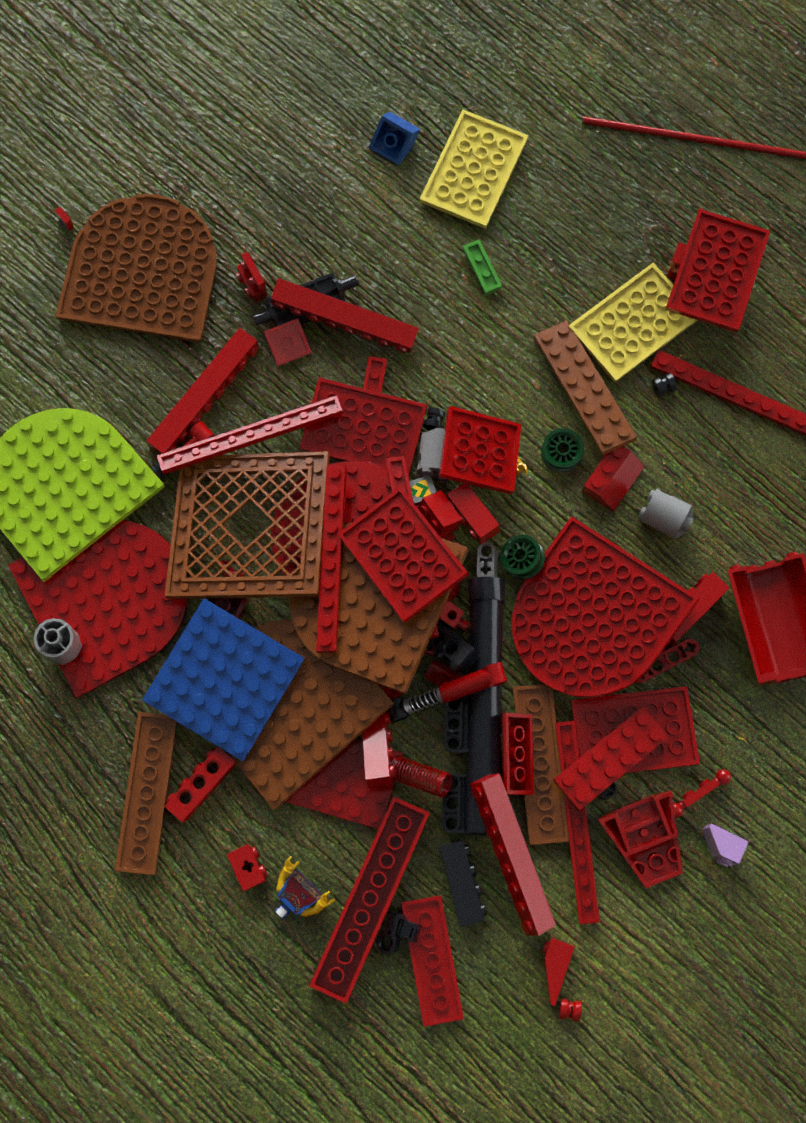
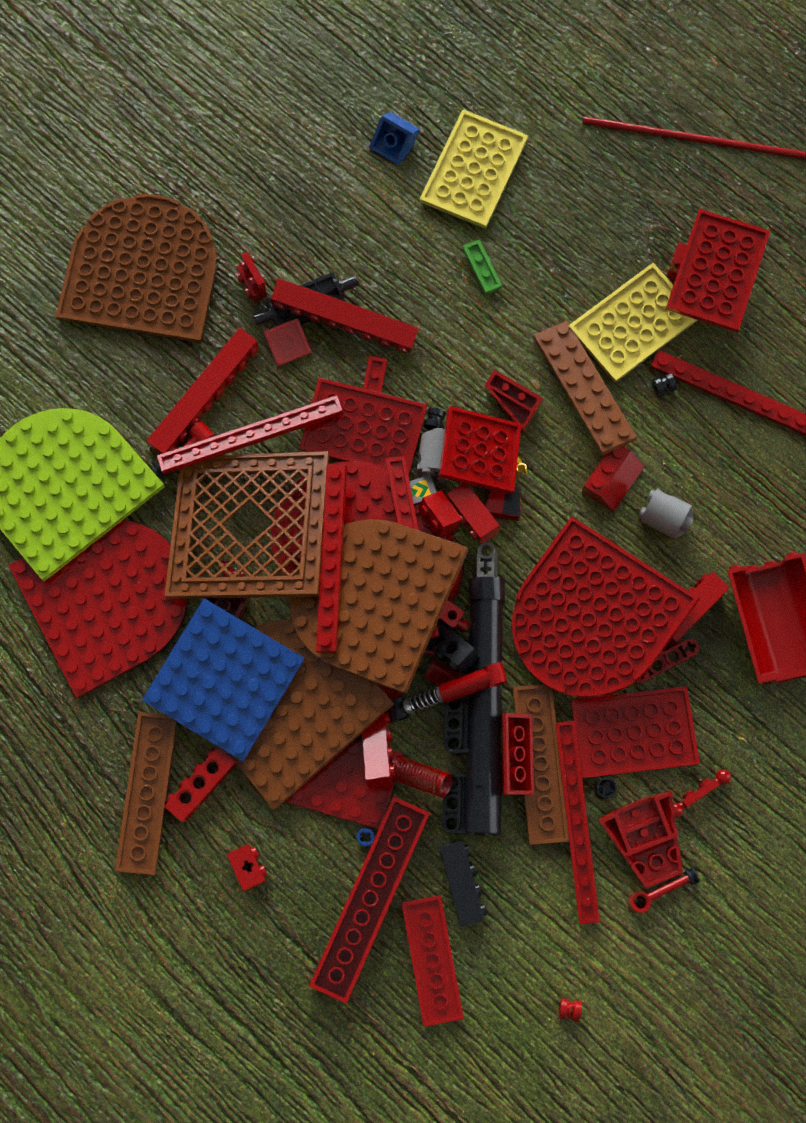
light grey cylinder [34,618,82,665] -> none
red tile [54,207,74,231] -> none
torso [275,856,335,919] -> none
red plate [338,487,469,623] -> none
black piece [377,911,422,954] -> none
red brick [470,773,556,936] -> none
dark green wheel [500,535,545,580] -> none
dark green wheel [541,428,584,472] -> none
red slope [542,938,575,1006] -> none
red plate [553,707,668,812] -> none
lavender slope [702,824,749,868] -> none
none -> blue bush [357,828,375,847]
none -> red wedge [484,370,543,434]
none -> torso [486,486,521,521]
none -> red piece [627,867,700,913]

